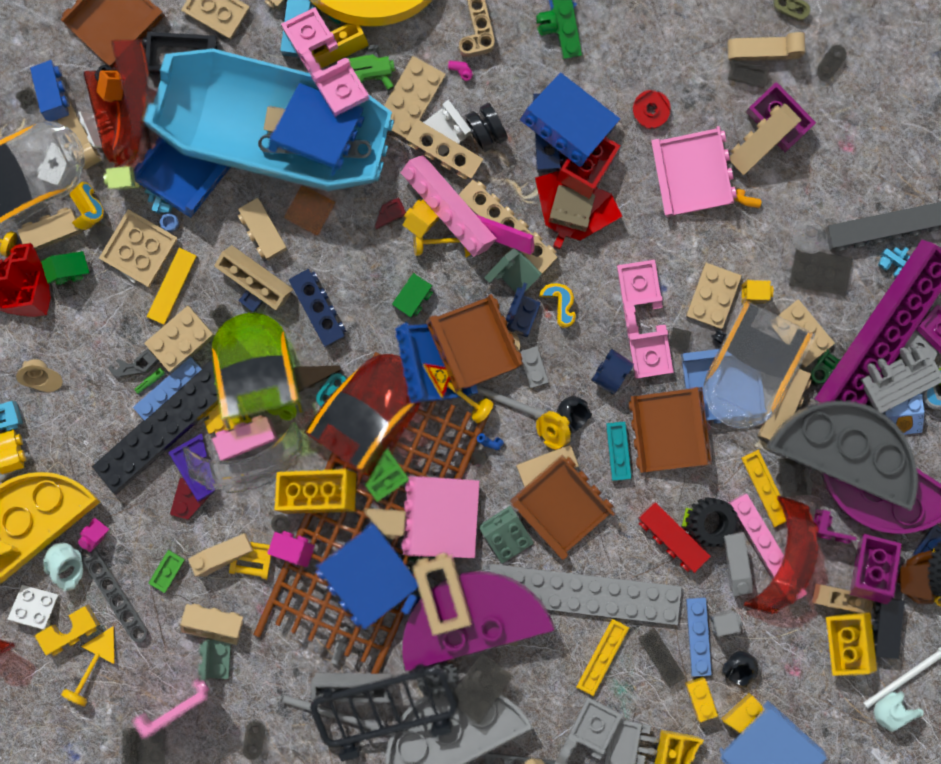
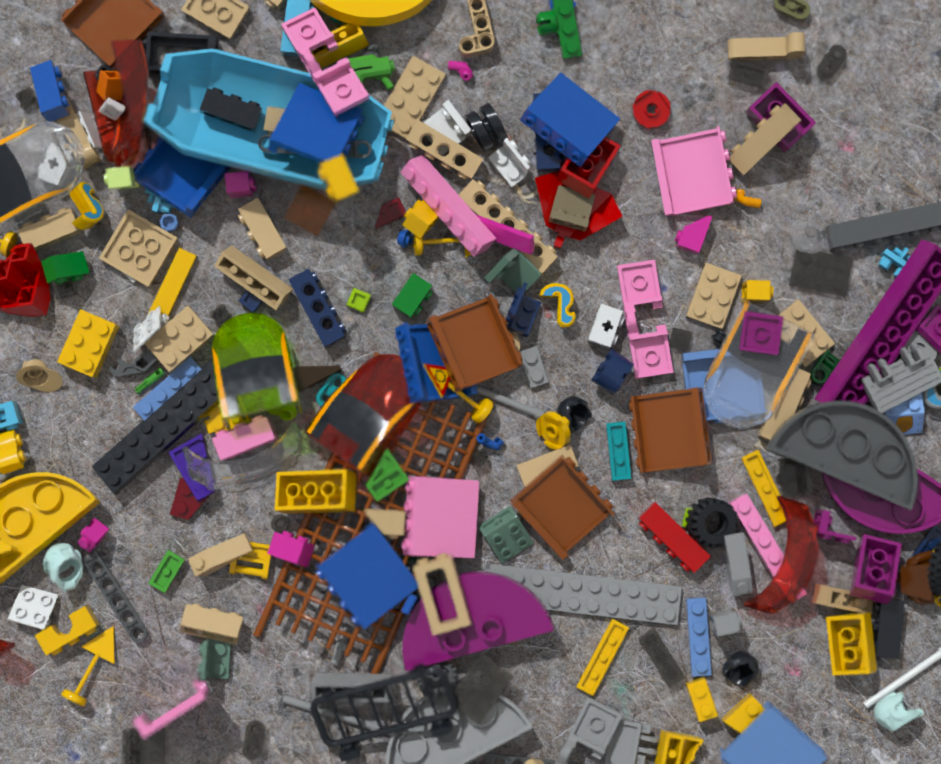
none -> yellow brick [57,309,120,379]
none -> white tile [99,97,125,121]
none -> white hinge [133,306,169,352]
none -> black brick [199,87,263,133]
none -> dark pink brick [225,171,257,198]
none -> yellow brick [318,154,359,203]
none -> lime tile [346,288,371,313]
none -> blue plate [397,230,413,249]
none -> white bracket [488,138,531,188]
none -> white brick [588,304,624,349]
none -> dark pink slope [674,216,712,255]
none -> magenta tile [739,311,784,355]

